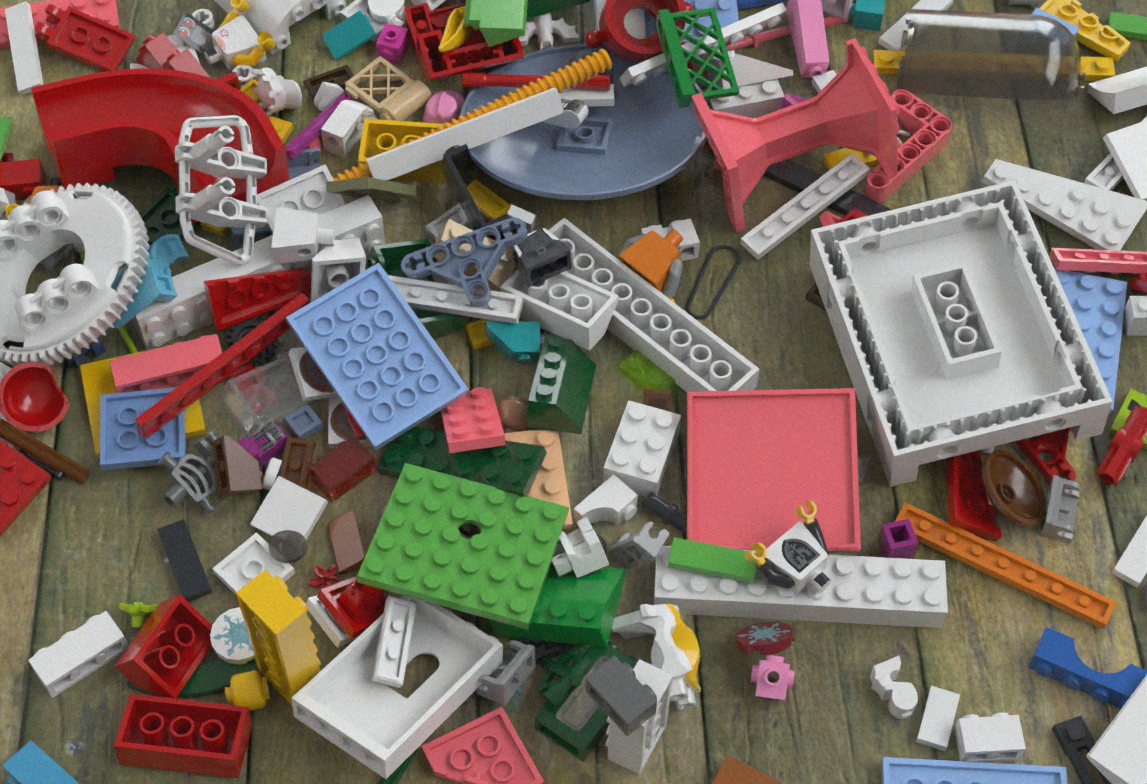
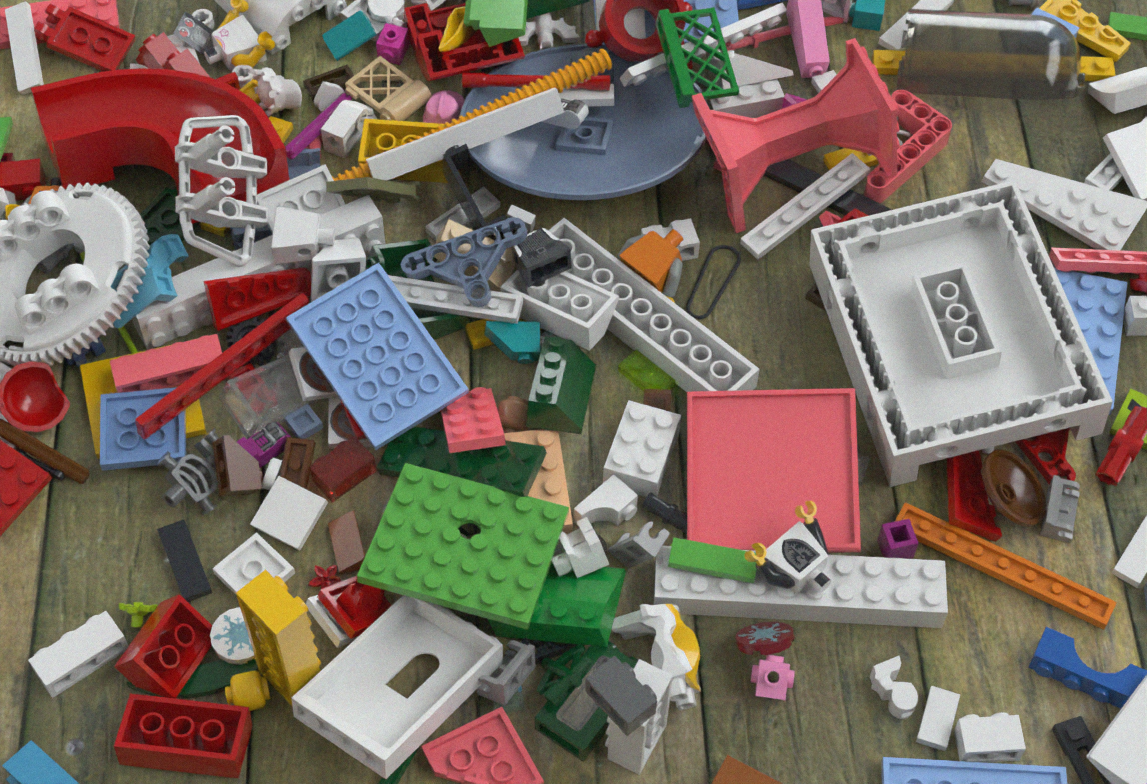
clear smoke piece [269,530,307,563] -> none
white tile [371,596,417,688] -> none
yellow tile [467,179,511,222] -> none

